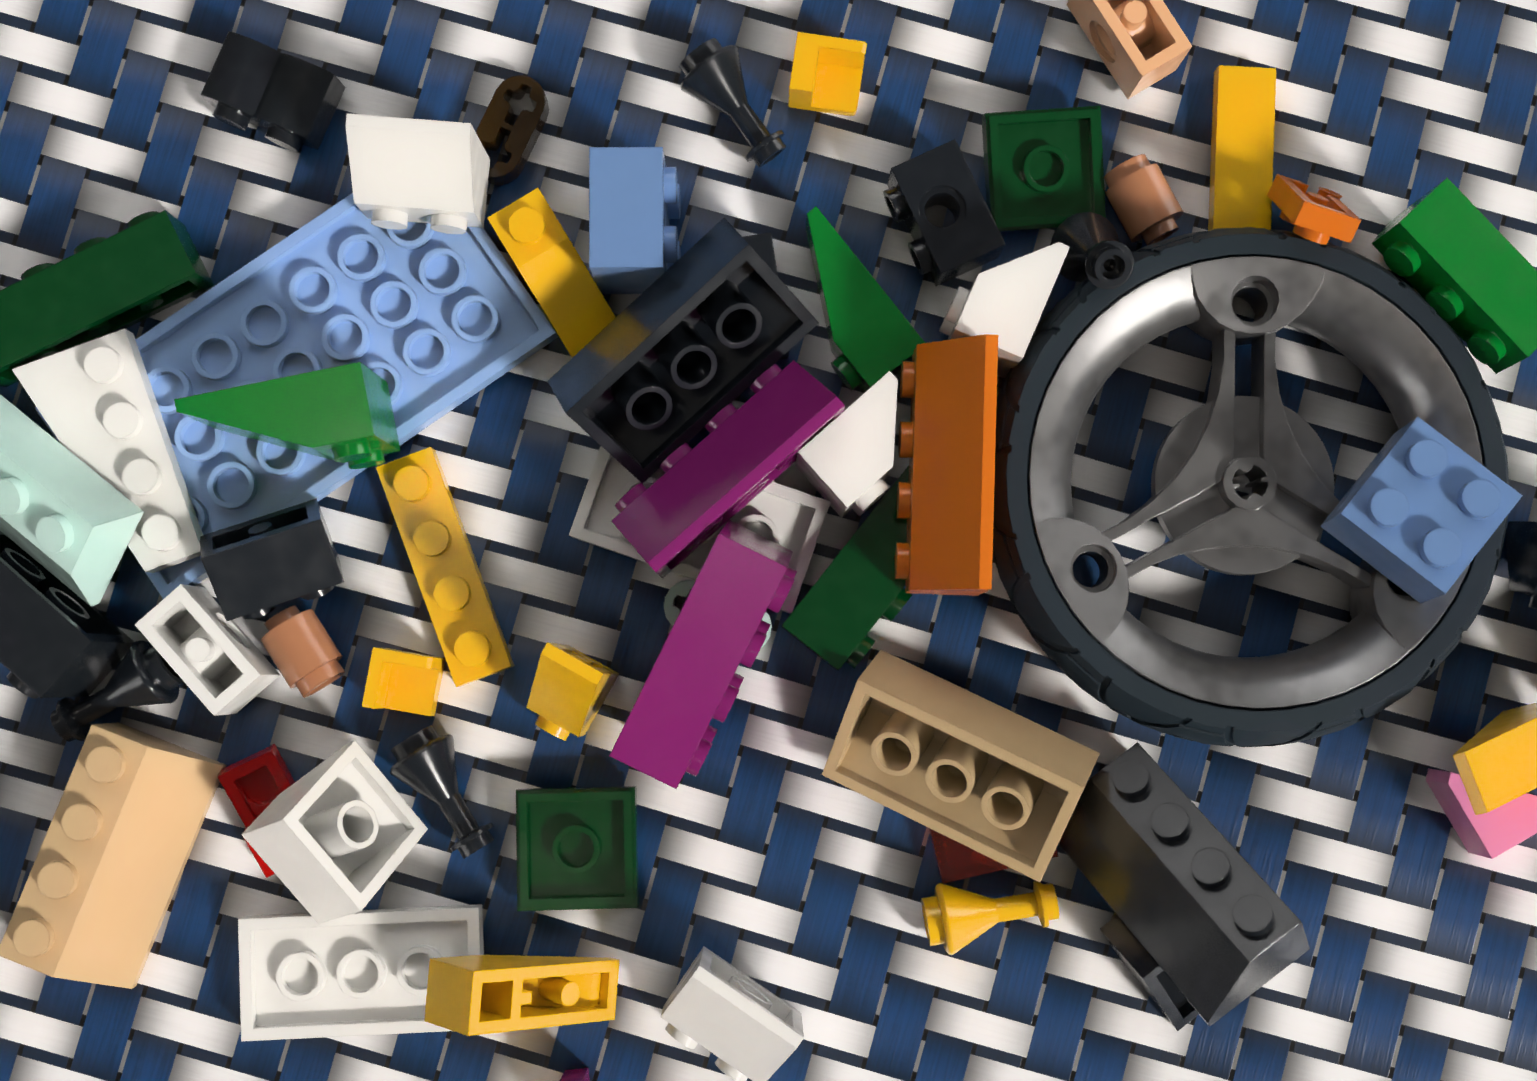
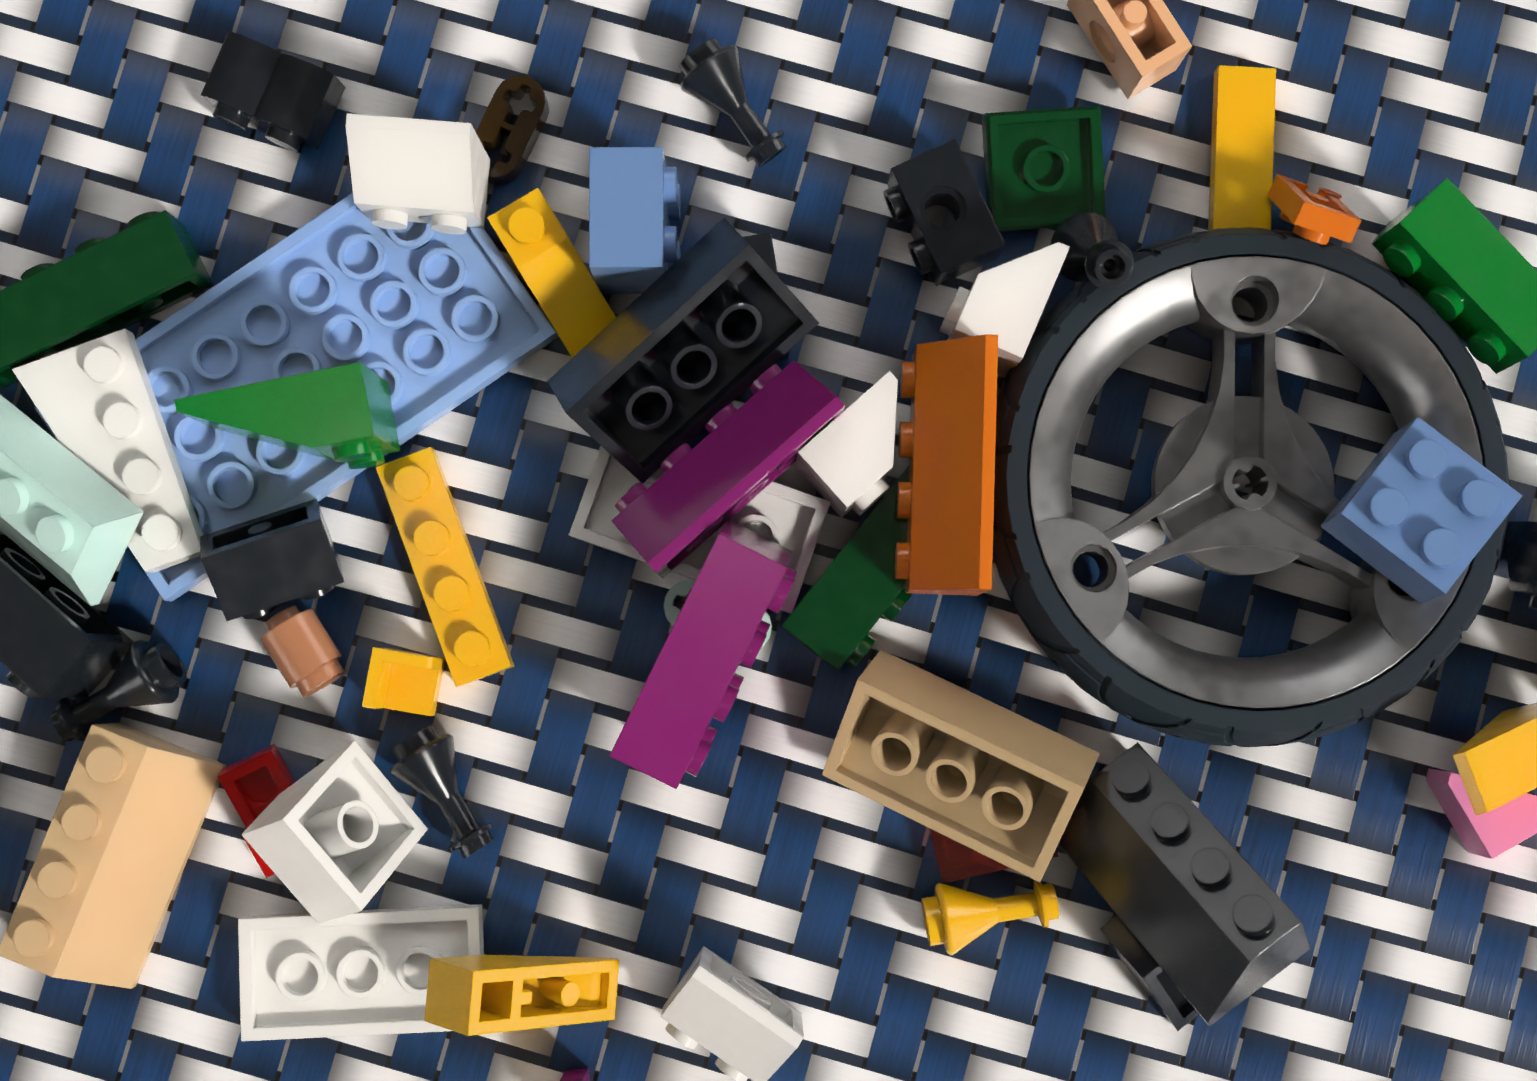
white brick [135,584,280,716] -> none
dark green plate [516,786,639,911] -> none
yellow slope [526,642,619,741] -> none
yellow panel [788,32,867,116] -> none
green slope [805,206,925,393] -> none
nougat brick [1104,154,1184,246] -> none

